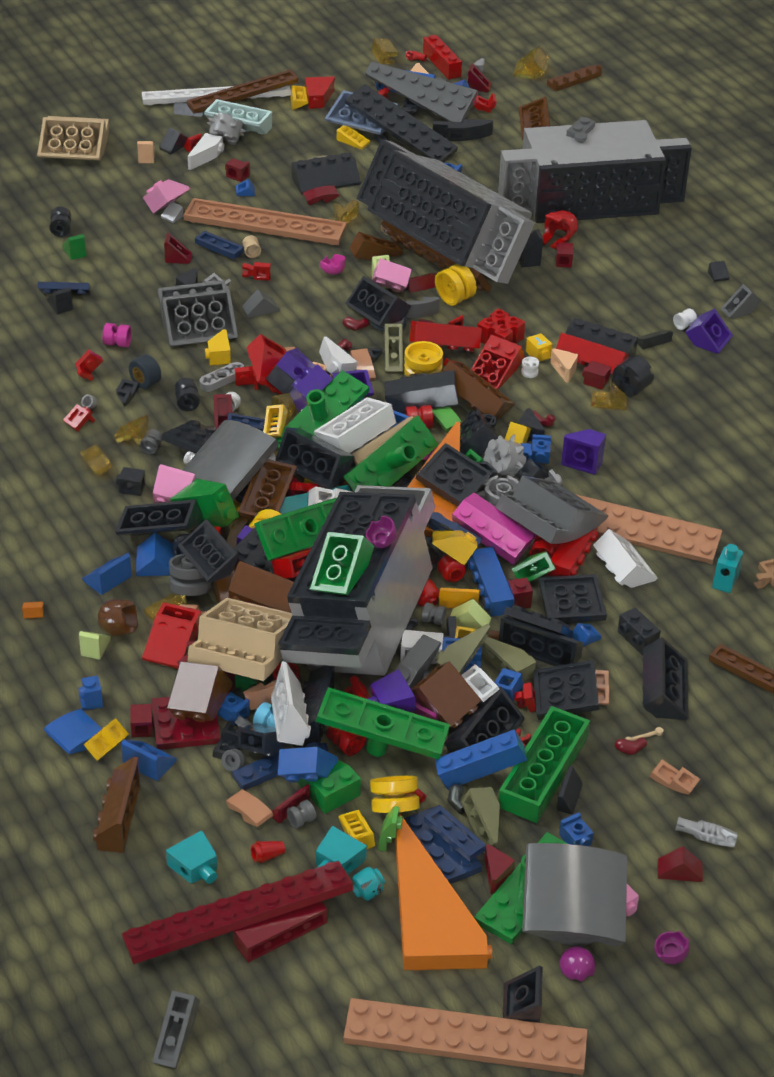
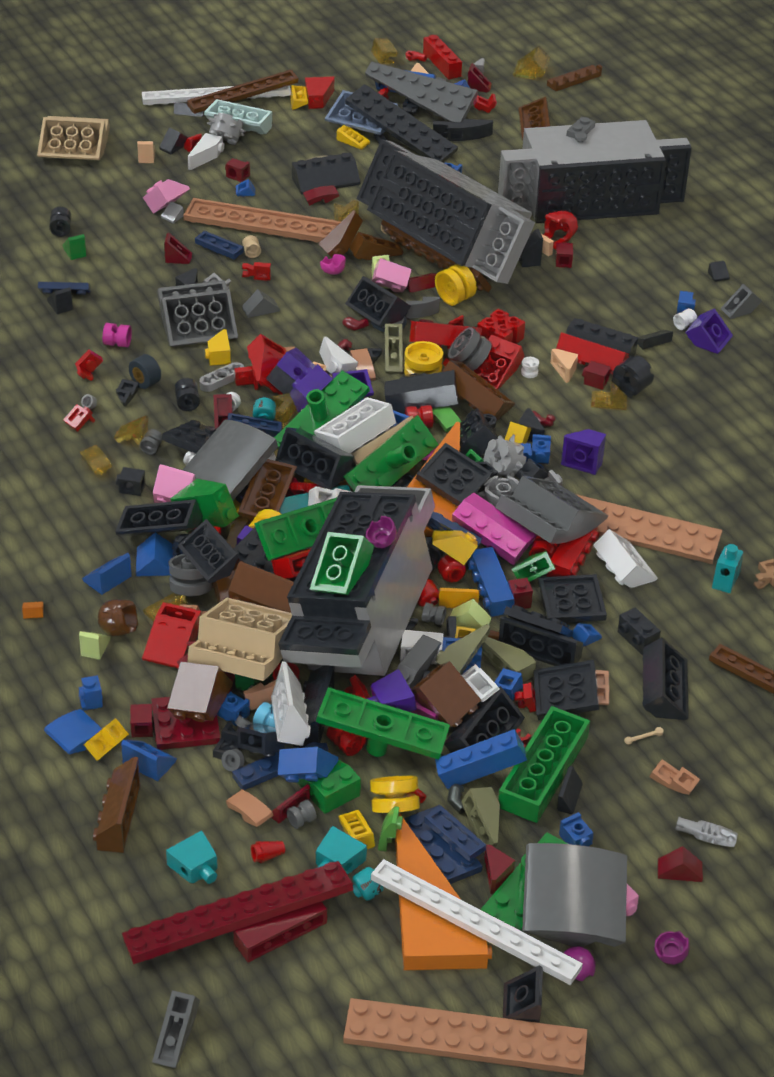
yellow slope [263,404,288,438] -> none
yellow brick [526,333,552,362] -> none
dark red arm [615,737,647,755] -> none
none -> teal head [252,397,276,420]
none -> reddish brown slope [318,210,363,258]
none -> white plate [371,859,583,985]
none -> dark grey wheel [448,327,492,371]
none -> light nougat tile [541,234,554,257]
none -> blue brick [677,291,696,314]

